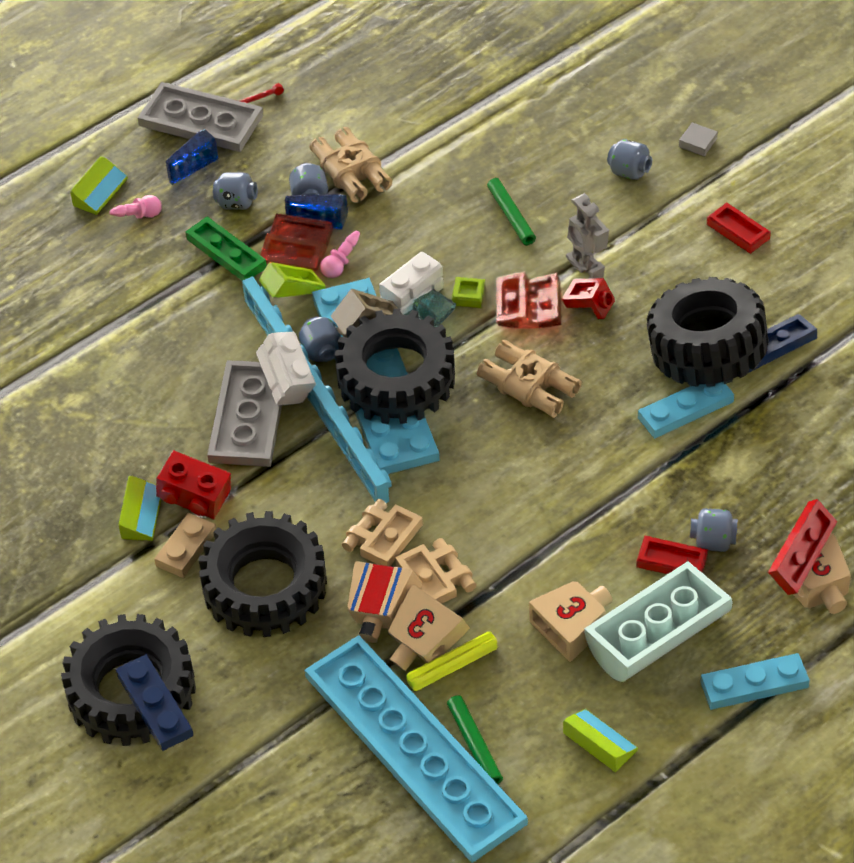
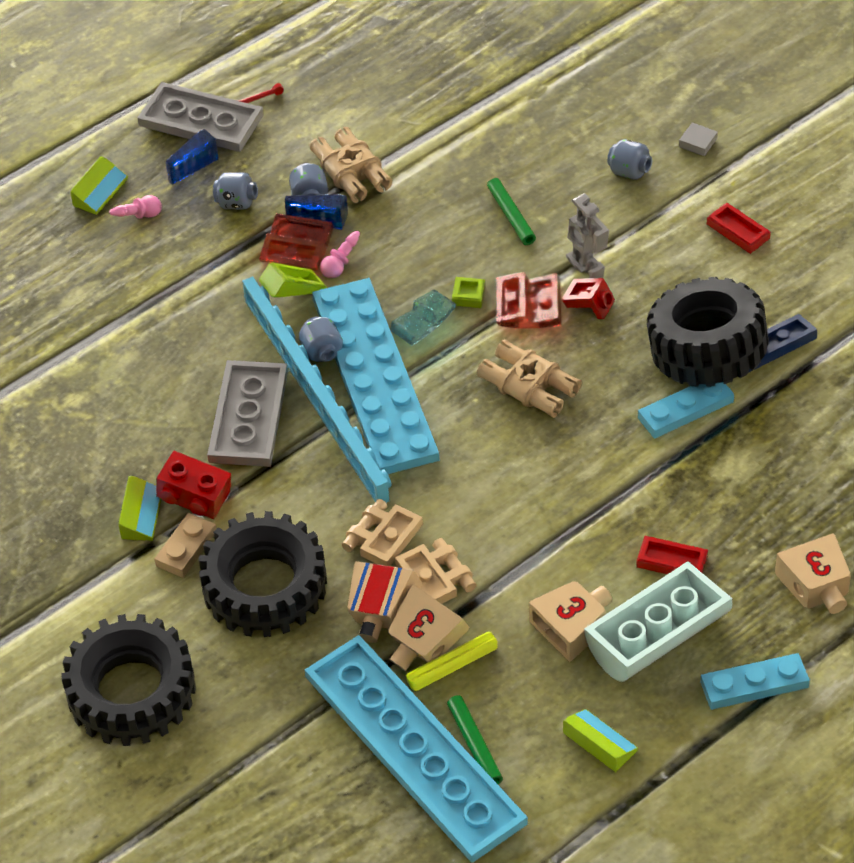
dark blue plate [116,654,194,751] -> none
green plate [185,216,267,281] -> none
white brick [256,331,316,405] -> none
dark tan arch [331,288,403,338] -> none
black tyre [335,309,455,424] -> none
white brick [379,252,444,315] -> none
sand blue head [690,508,737,552] -> none
red plate [768,499,837,595] -> none

